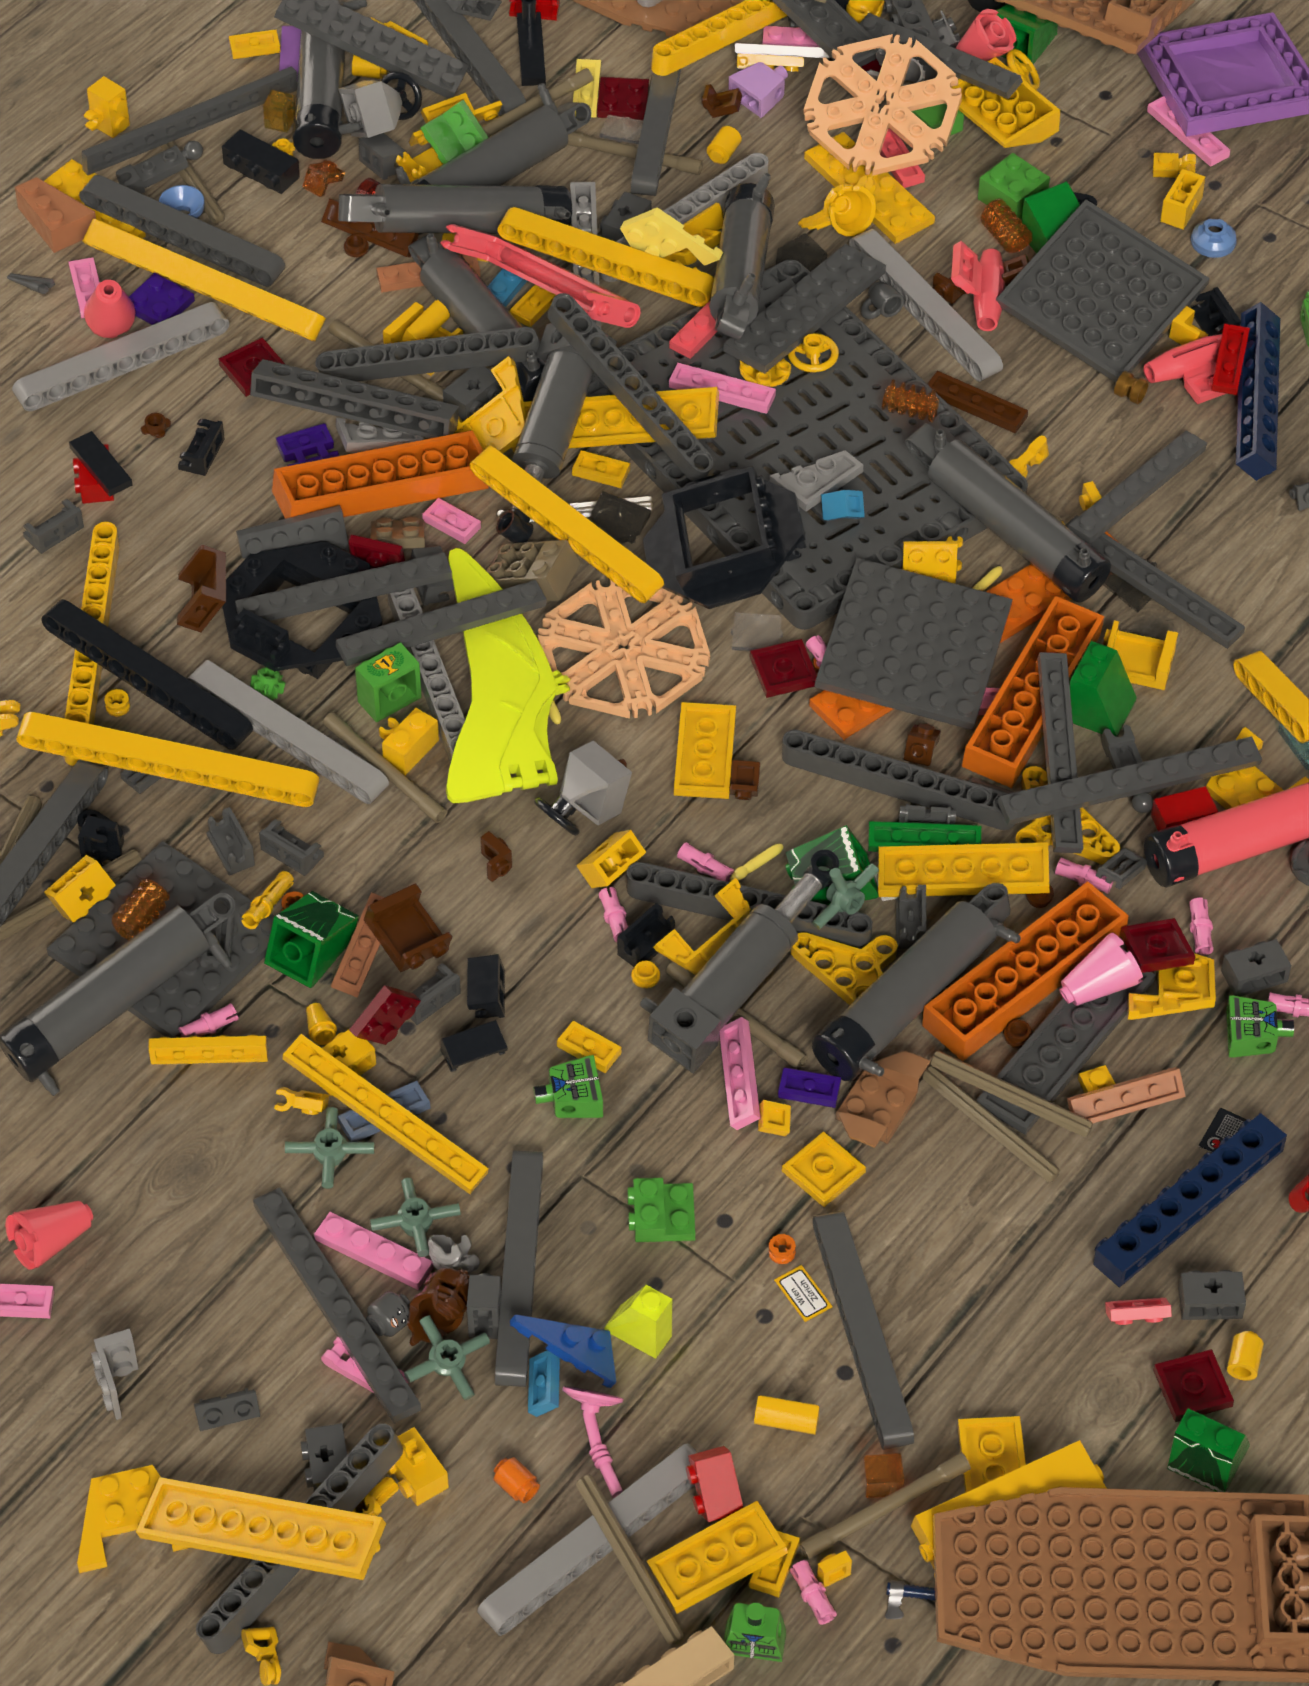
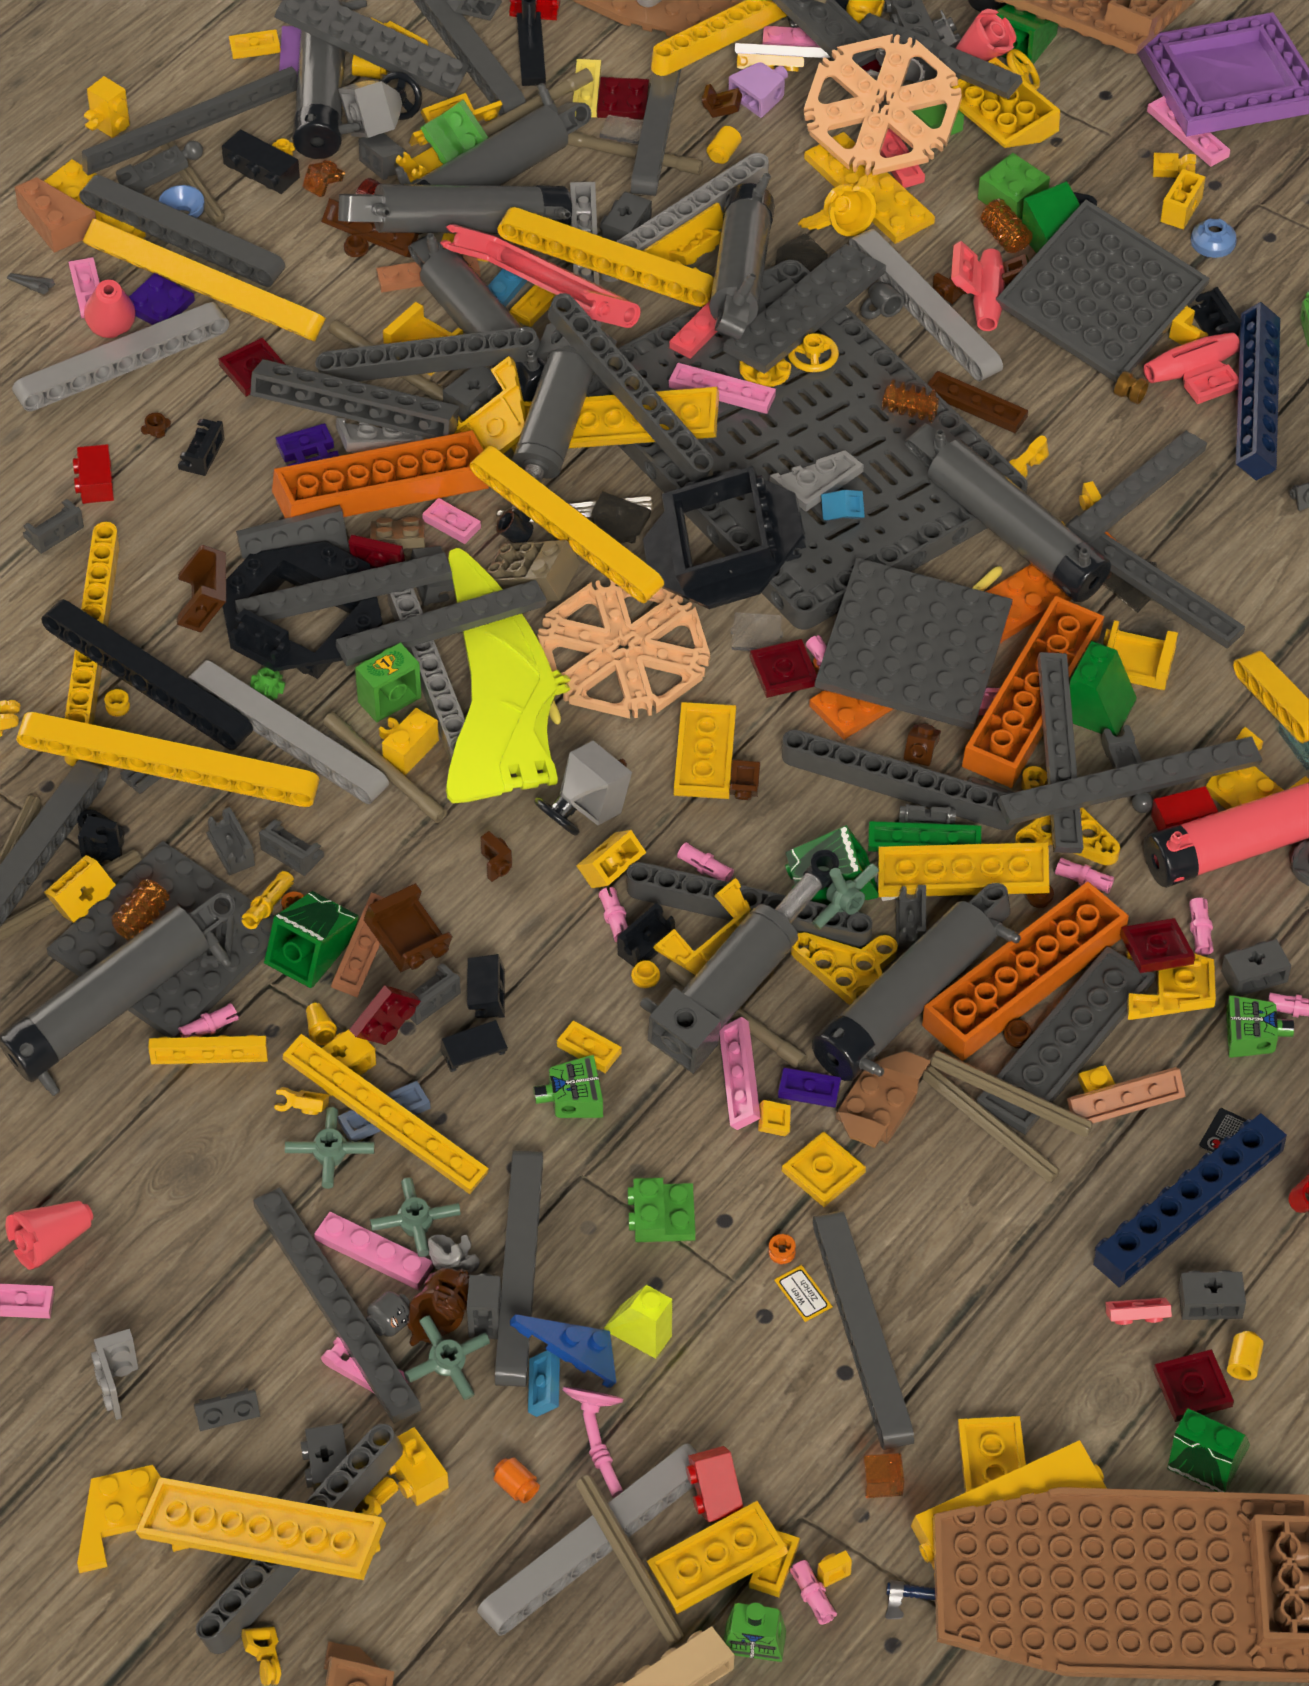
black tile [69,431,133,497] -> none
clear yellow brick [263,90,296,133] -> none
yellow brick [401,300,450,342] -> none
yellow plate [572,450,630,489] -> none
light yellow wing [620,208,723,266] -> none
light yellow piece [729,843,783,881] -> none
yellow brick [754,1395,819,1435] -> none
dark tan piece [799,1453,971,1560] -> none
yellow plate [902,536,963,584] -> none
bright pink cone [1059,933,1143,1006] -> none
dark grey tile [1096,848,1147,889] -> none
red plate [1211,324,1250,395] -> none

